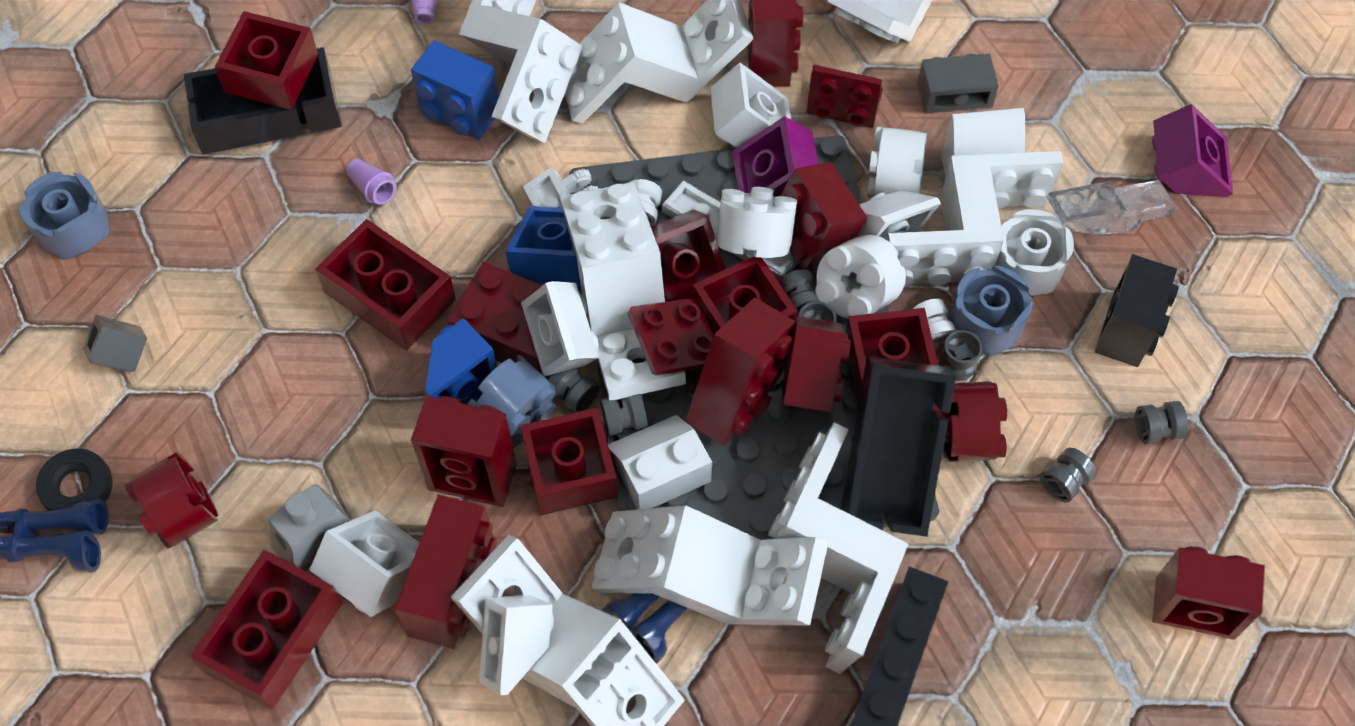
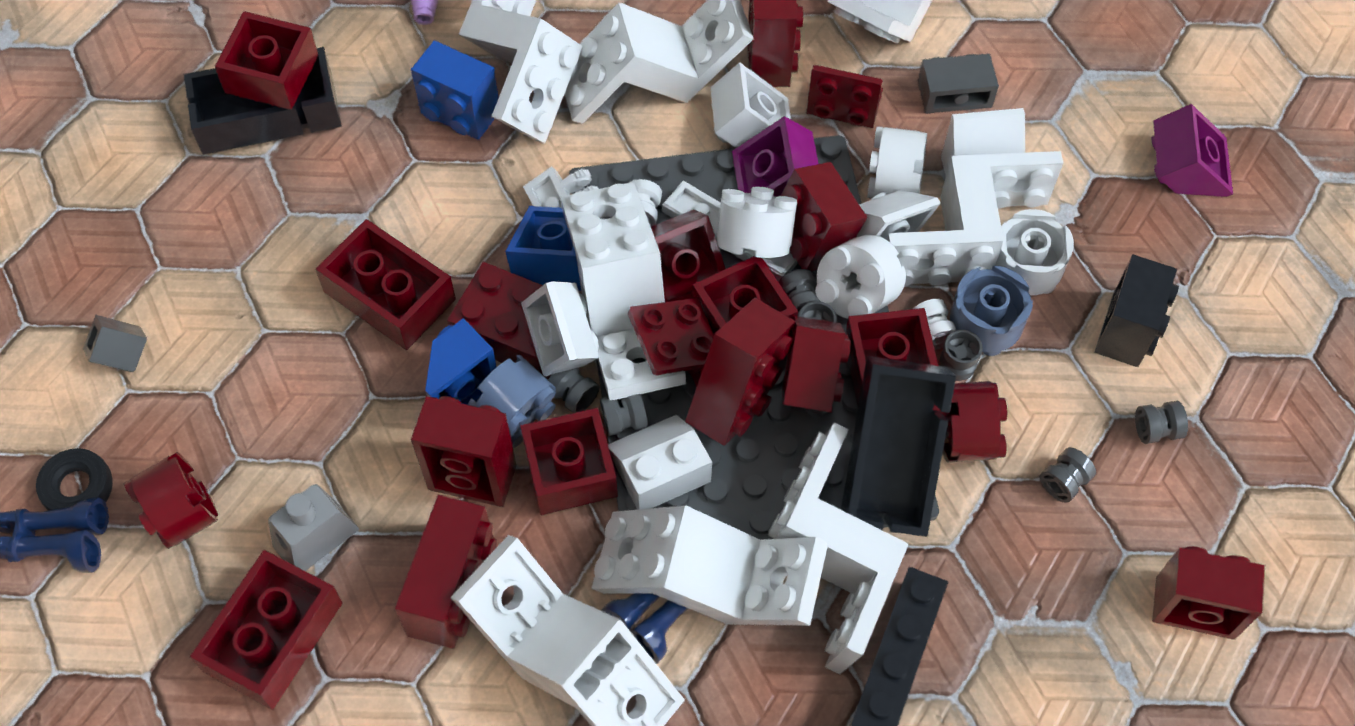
sand blue brick [19,172,110,260] -> none
white slope [310,510,419,617] -> none
lavender cone [346,159,396,205] -> none
white slope [479,595,554,695] -> none
clear slope [1046,180,1177,234] -> none

